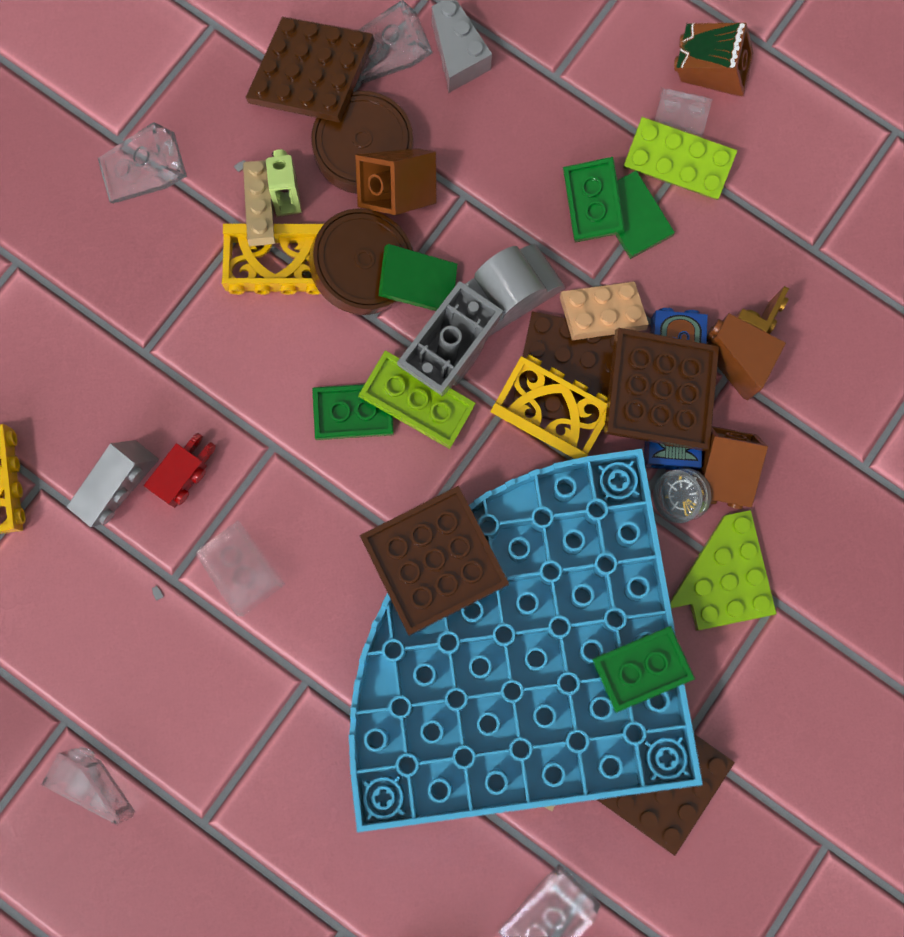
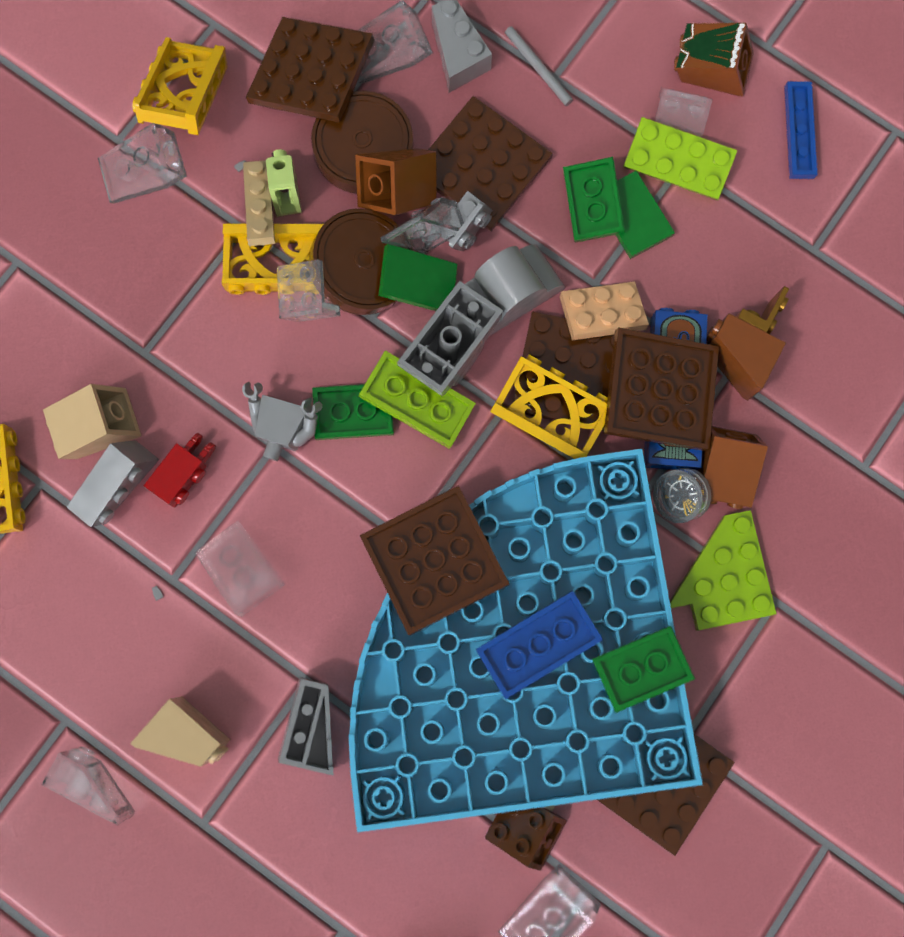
none -> tan slope [43,384,141,459]
none -> tan slope [130,697,231,766]
none -> yellow fence [132,37,227,135]
none -> light grey torso [242,382,322,462]
none -> clear bracket [277,259,340,322]
none -> light grey wedge [278,677,334,776]
none -> clear slope [380,197,464,253]
none -> reddish brown plate [428,96,552,232]
none -> light grey bracket [437,191,493,252]
none -> blue plate [476,591,603,700]
none -> reddish brown bracket [485,807,567,871]
none -> light grey bar [505,26,573,106]
none -> blue plate [784,81,818,179]

